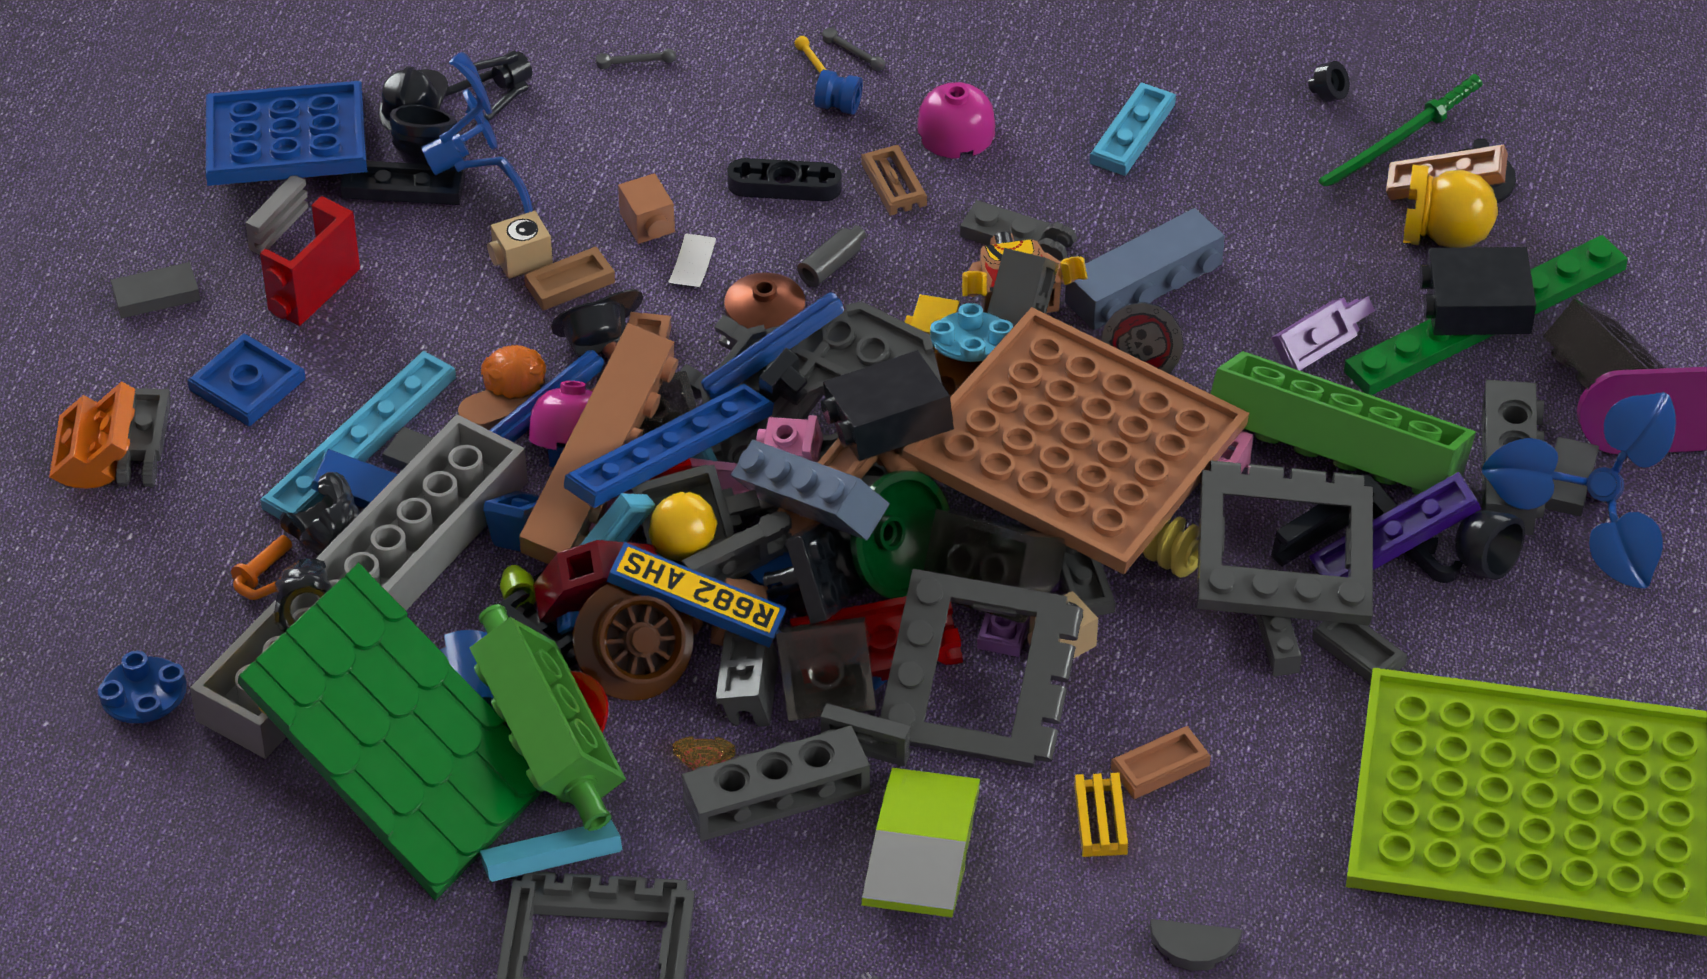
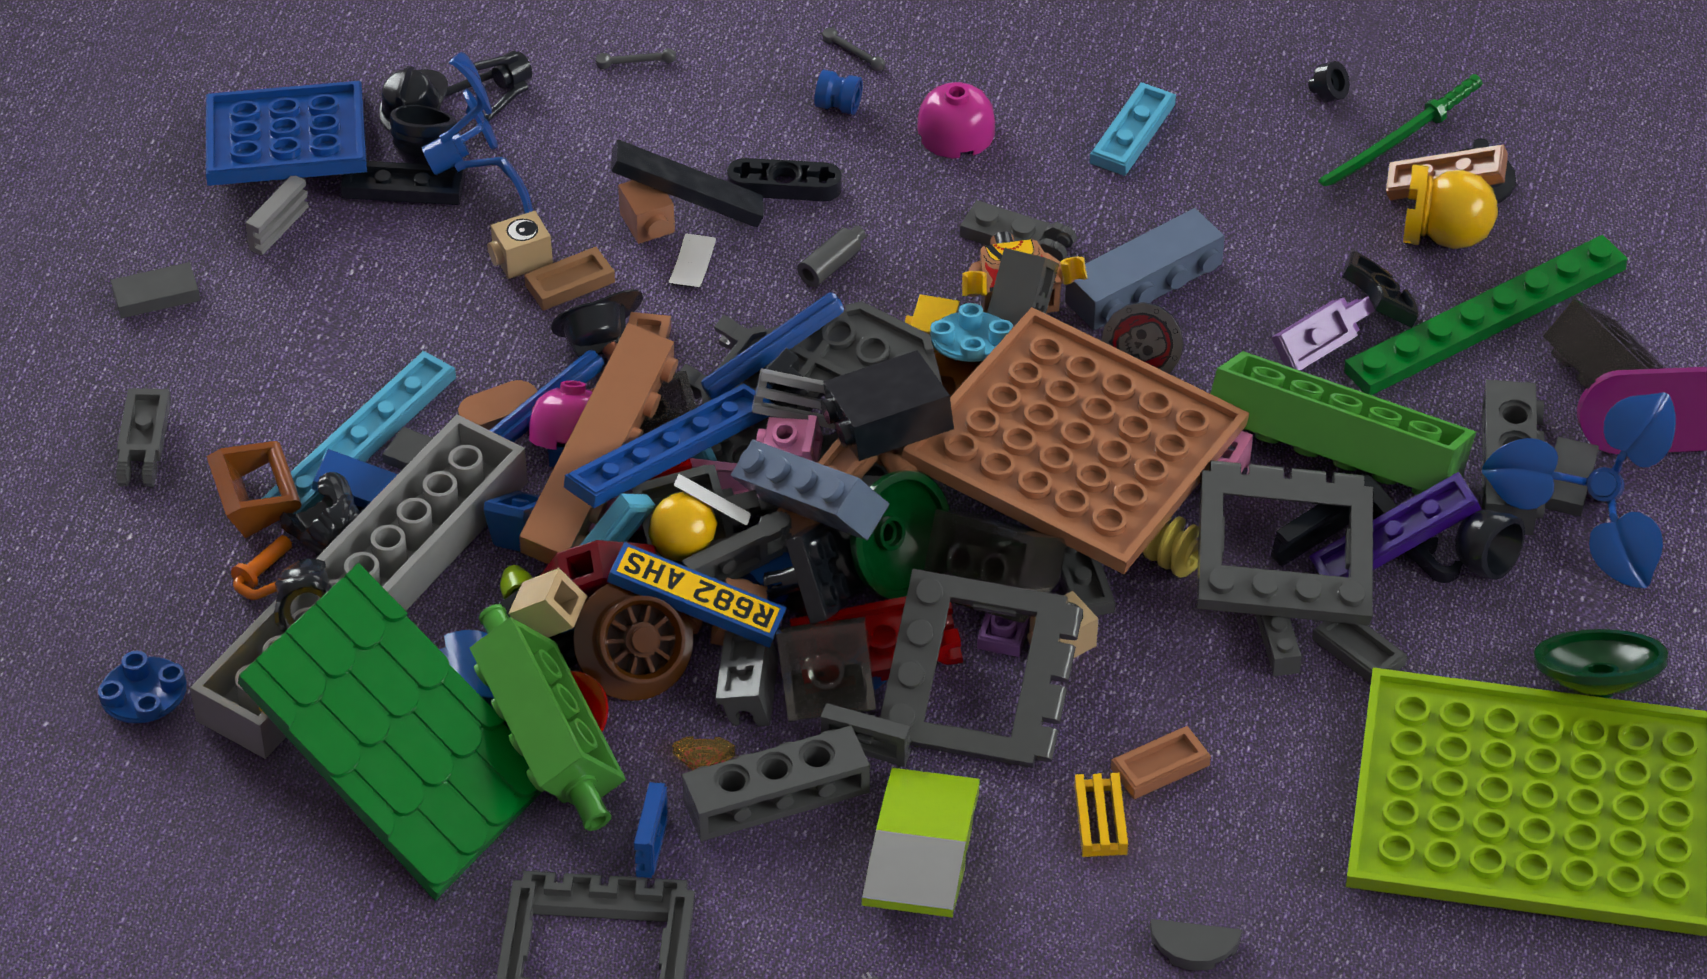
orange brick [49,381,135,489] -> none
blue tile [187,333,306,427] -> none
red panel [260,196,360,326] -> none
medium azure tile [480,820,623,882] -> none
orange hair [481,345,546,399] -> none
copper dish [724,273,805,329] -> none
yellow hinge [794,36,826,73] -> none
medium nougat tile [861,145,927,216] -> none
black brick [1419,247,1536,335] -> none
none -> dark orange tile [206,441,302,538]
none -> tan brick [508,568,587,638]
none -> black tile [611,139,763,227]
none -> blue tile [634,782,669,878]
none -> white sticker [674,474,751,525]
none -> light grey tile [752,368,836,429]
none -> black tile [1342,251,1419,328]
none -> dark green dish [1534,629,1668,698]

